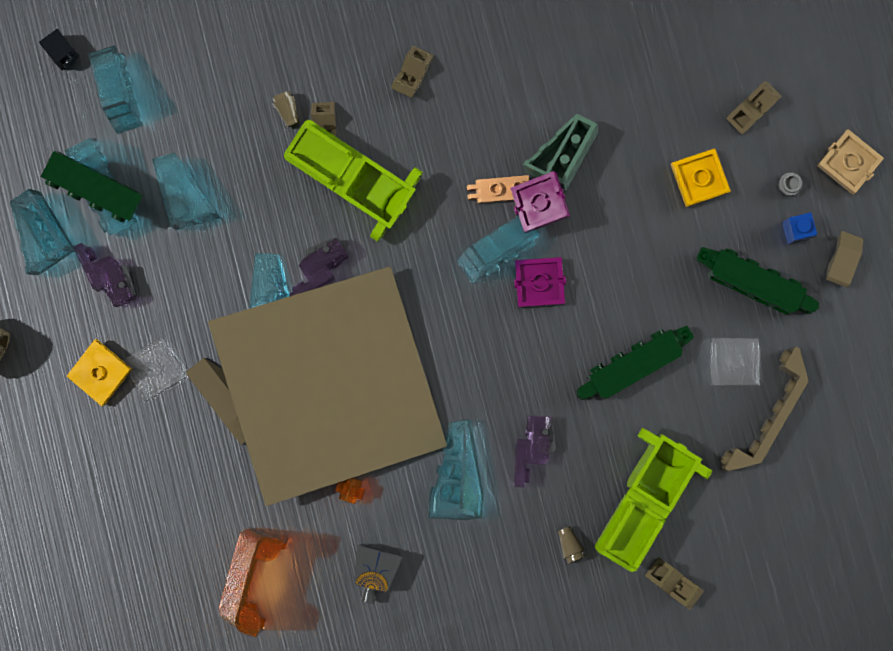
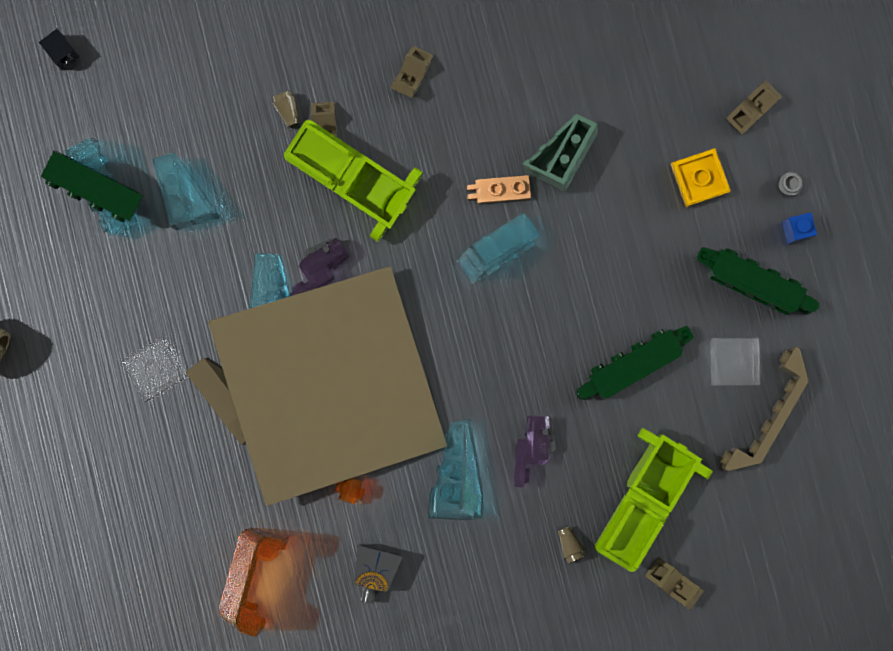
clear light blue wedge [10,189,76,275] -> none
yellow plate [67,339,132,406] -> none
clear purple plate [73,243,136,307] -> none
clear light blue wedge [88,45,143,134] -> none
magenta plate [511,171,570,233] -> none
magenta plate [514,257,566,308] -> none
tan plate [817,129,884,195] -> none
dark tan slope [826,231,863,288] -> none

